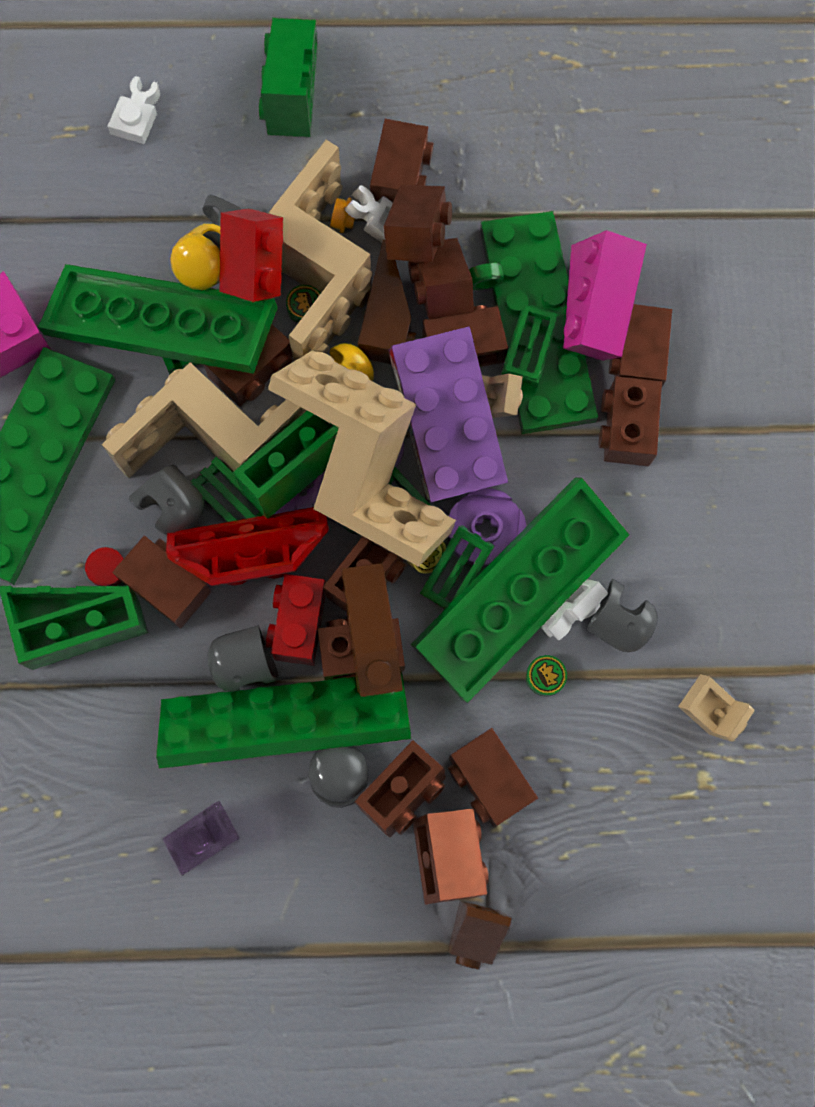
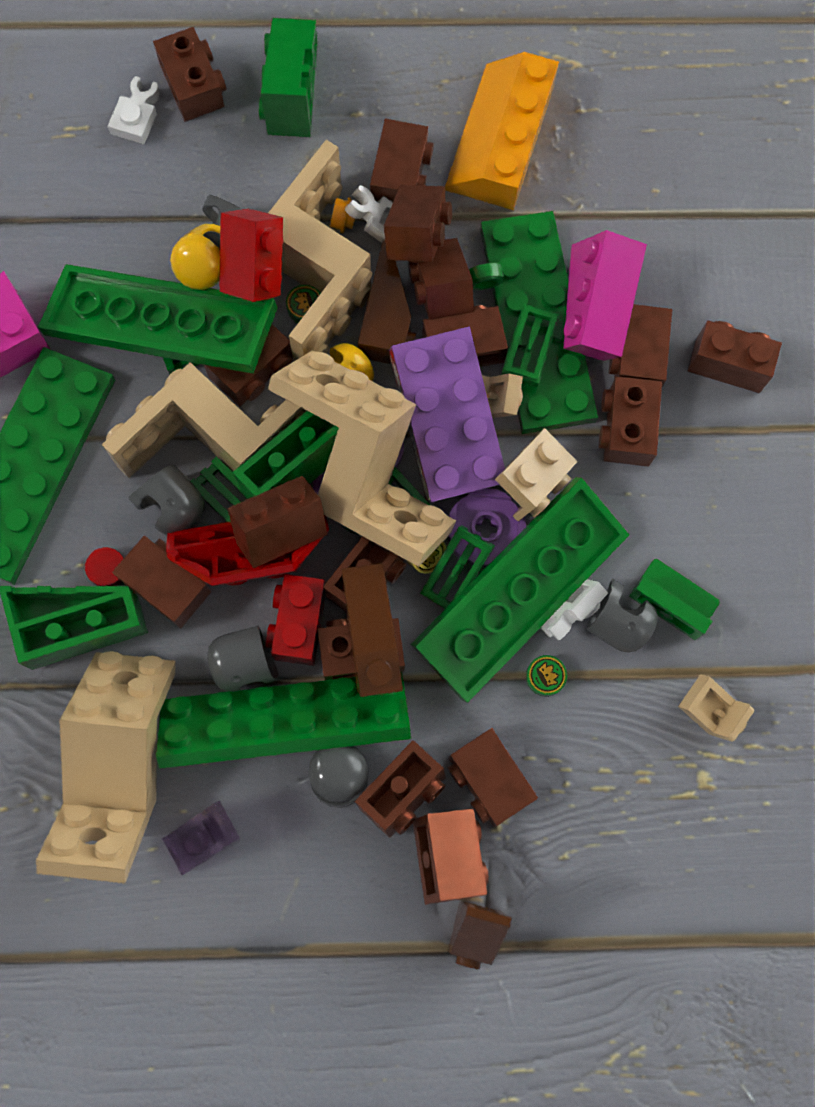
none -> tan bracket [36,651,176,883]
none -> copper brick [153,26,227,122]
none -> copper brick [227,476,328,568]
none -> light orange slope [445,52,559,211]
none -> tan bracket [495,428,577,521]
none -> green panel [628,559,720,640]
none -> copper brick [687,320,782,393]

